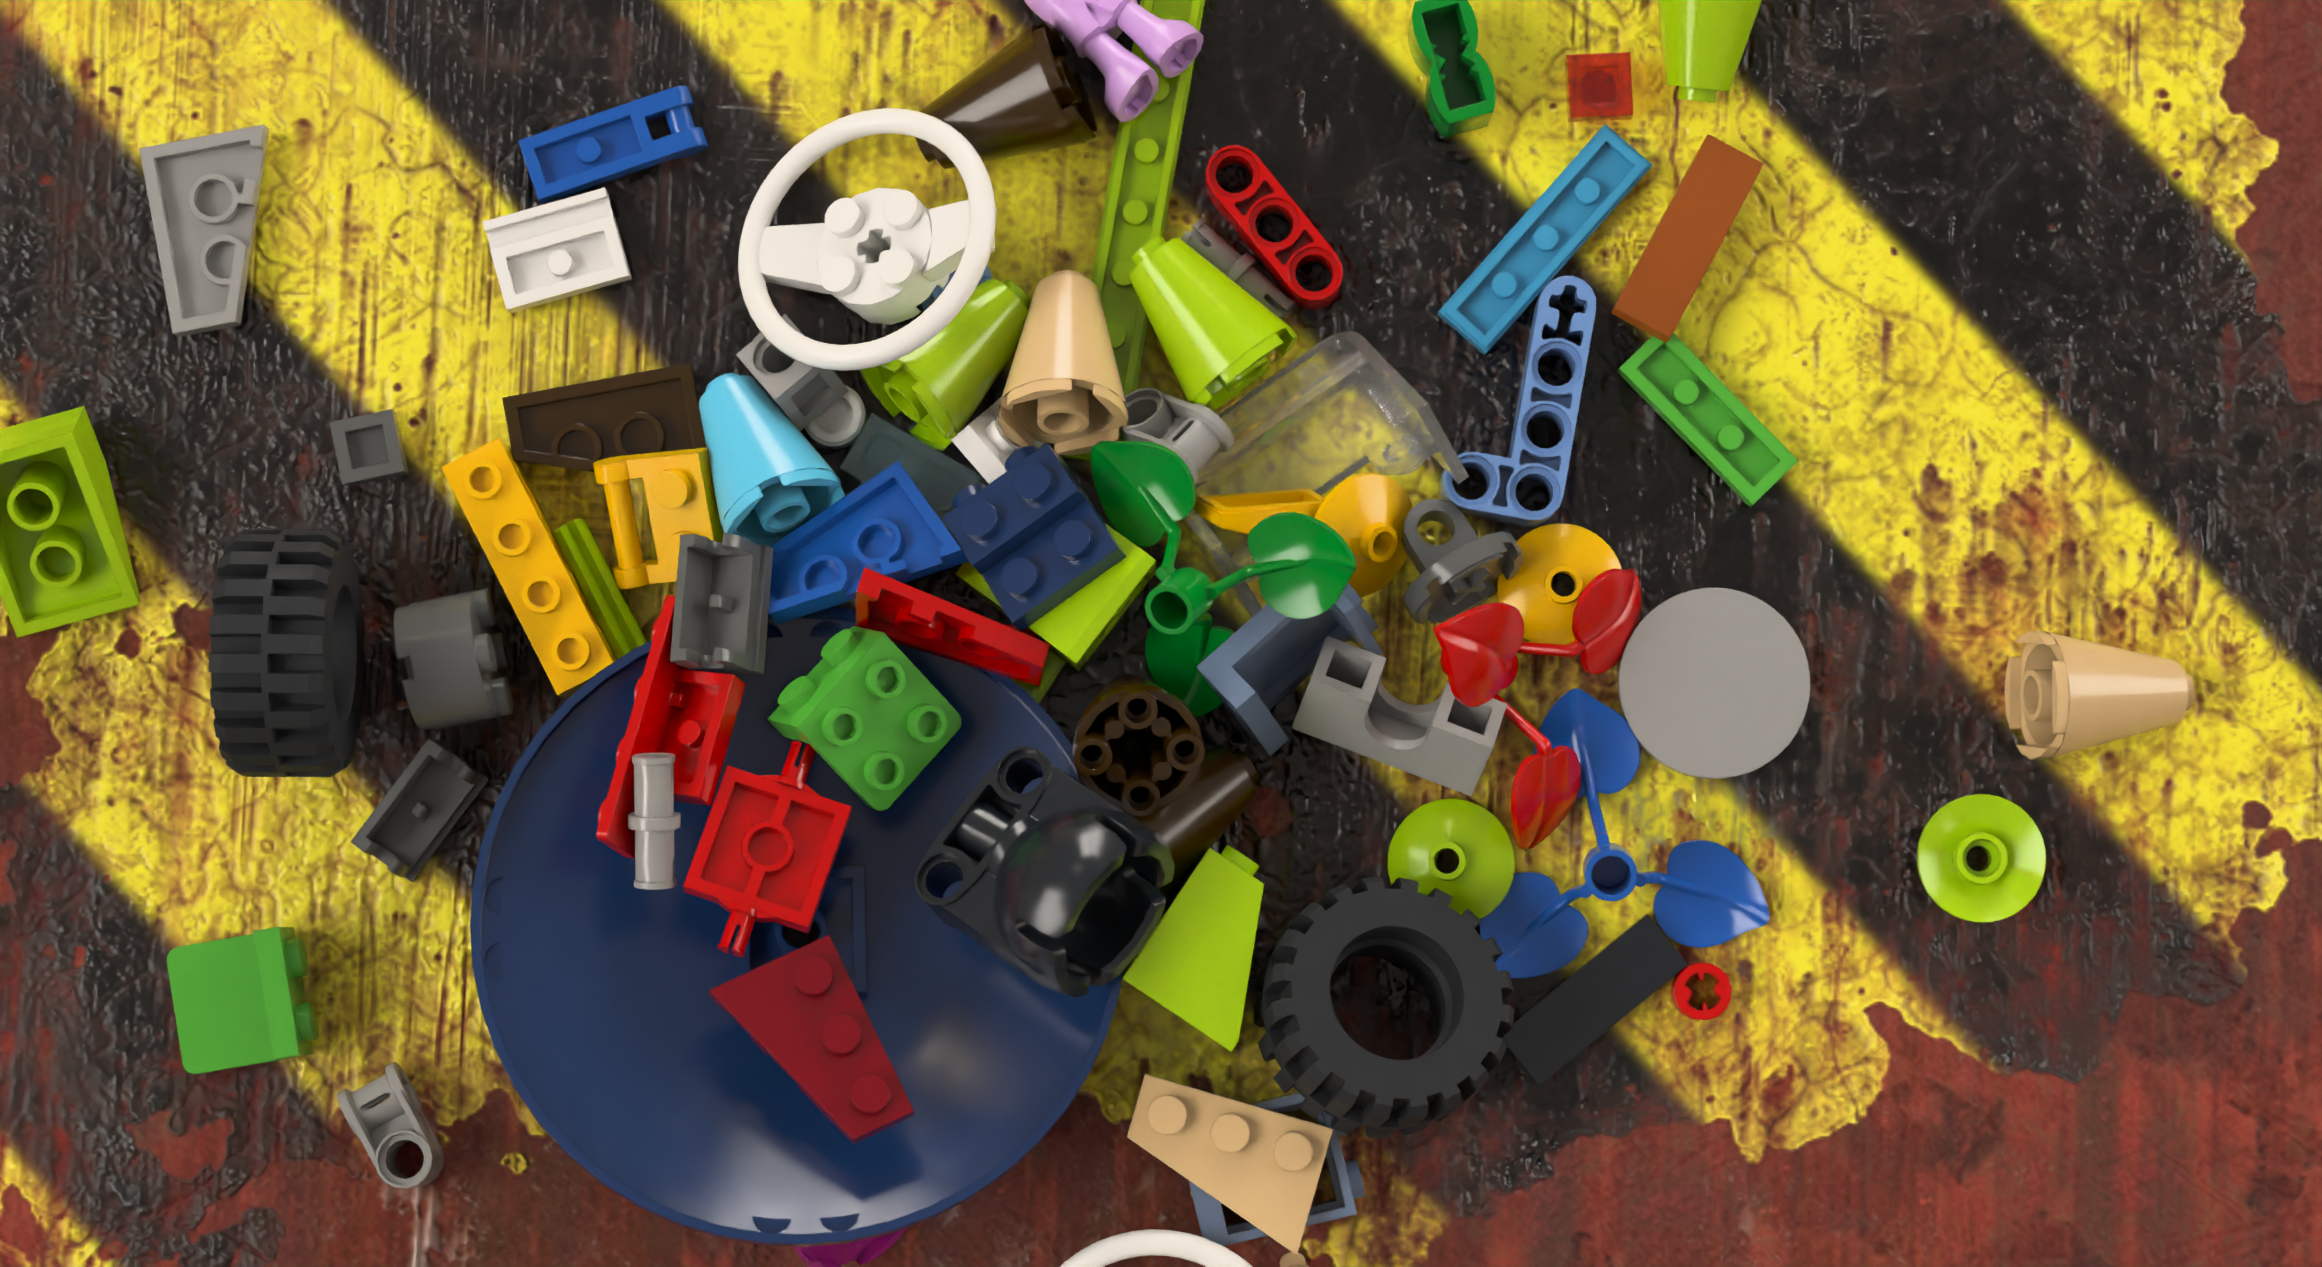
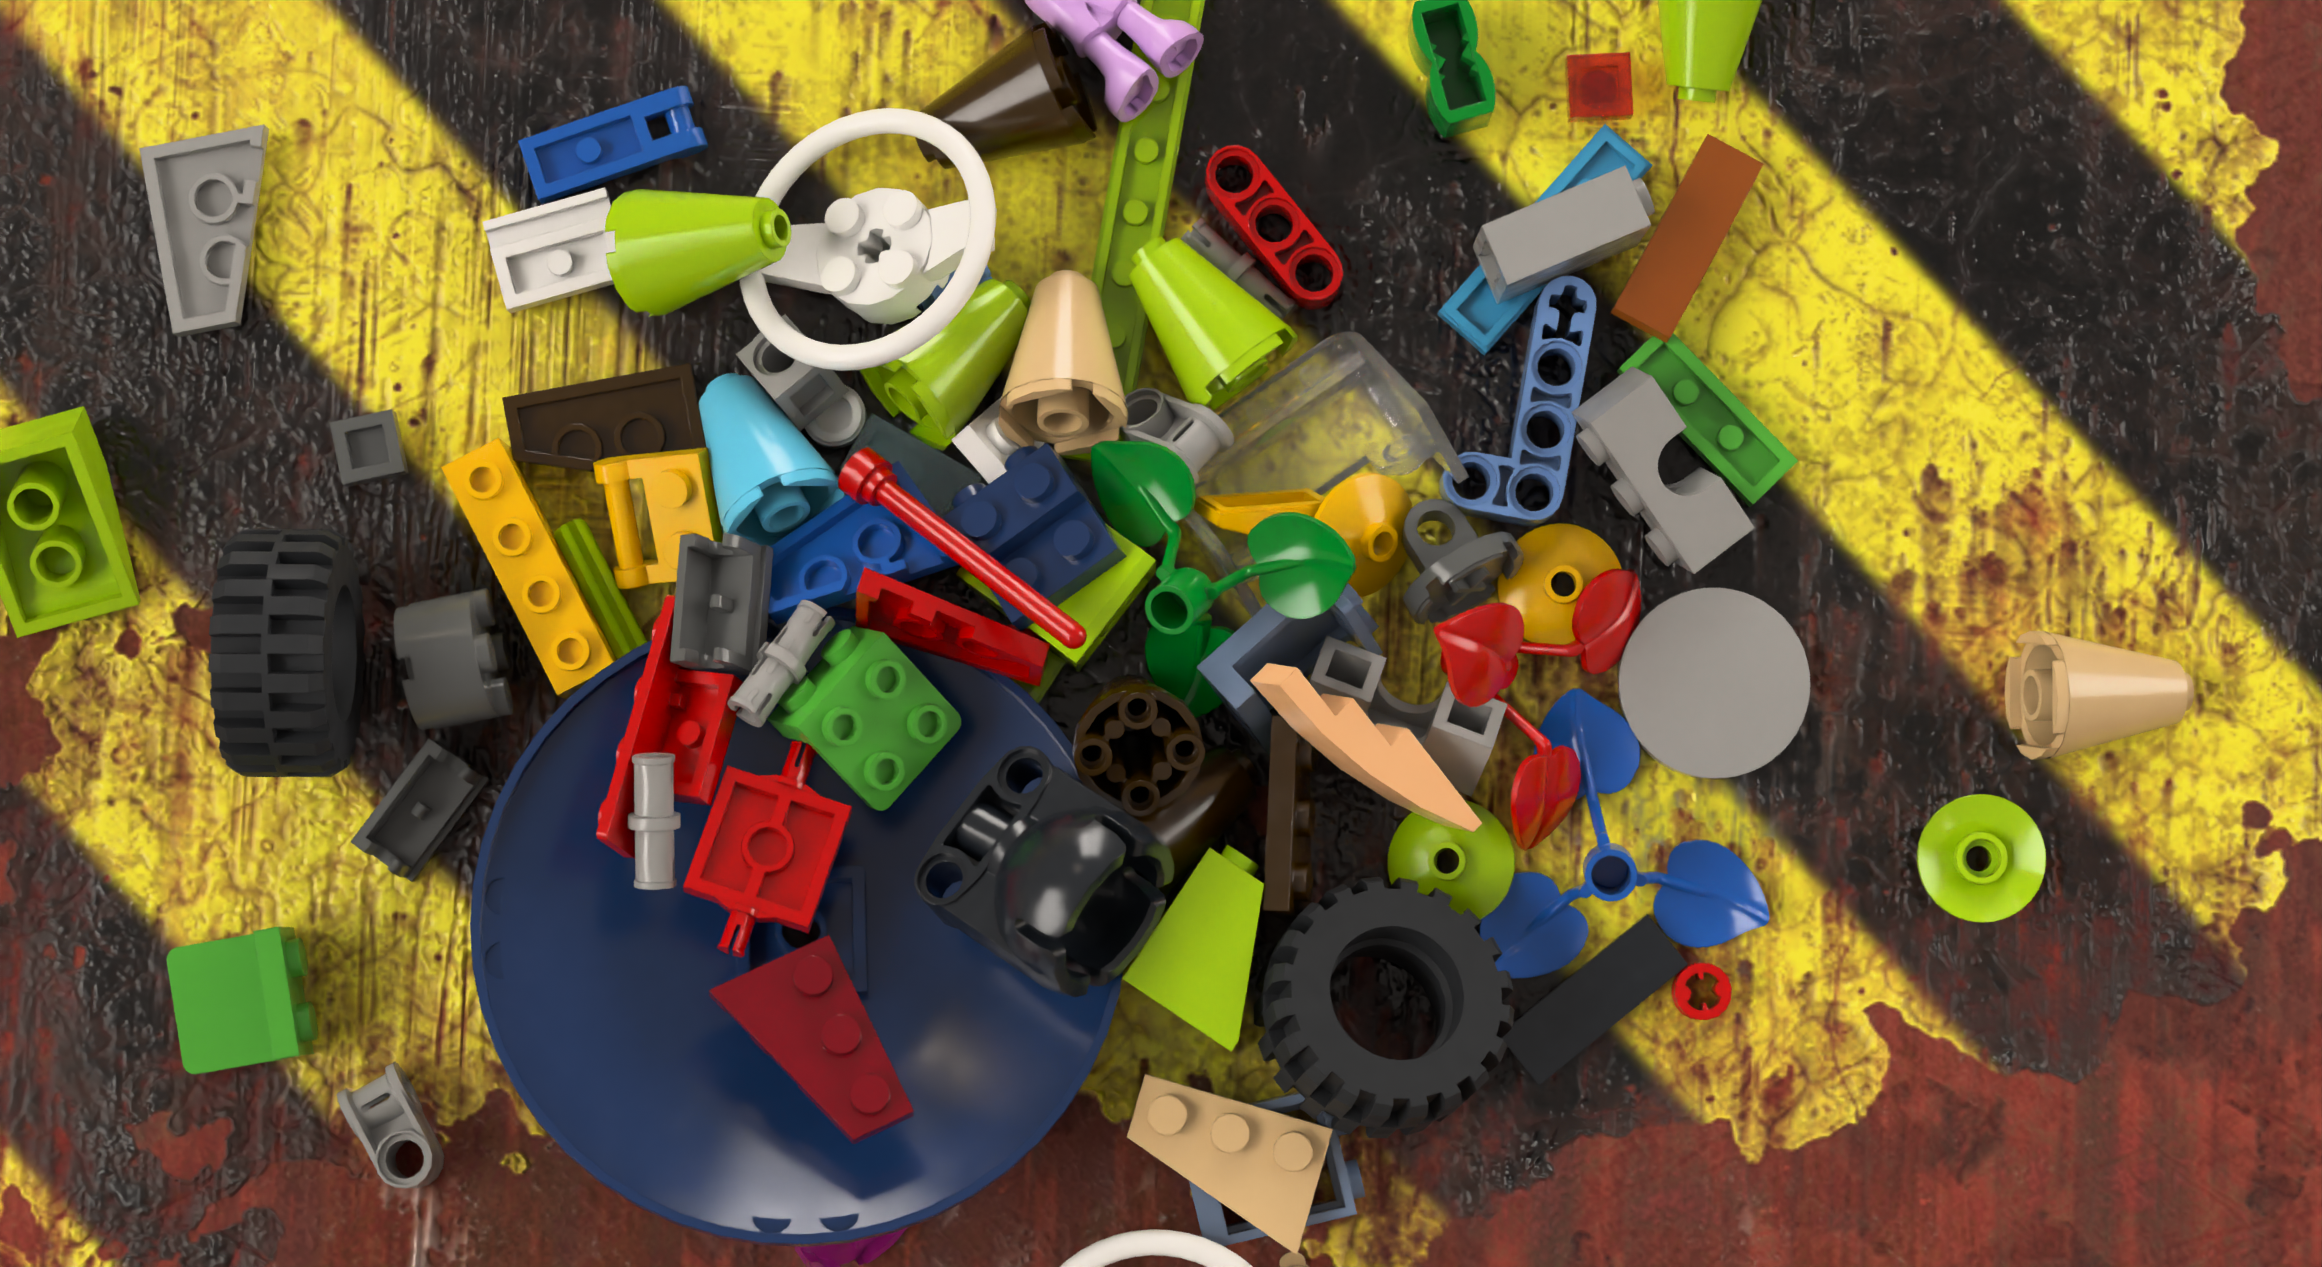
none -> lime cone [605,189,791,316]
none -> light grey pin [727,600,835,727]
none -> red piece [838,447,1087,649]
none -> light nougat slope [1250,663,1482,832]
none -> dark brown wing [1263,716,1318,923]
none -> light grey brick [1473,165,1655,305]
none -> light grey arch [1571,367,1755,574]

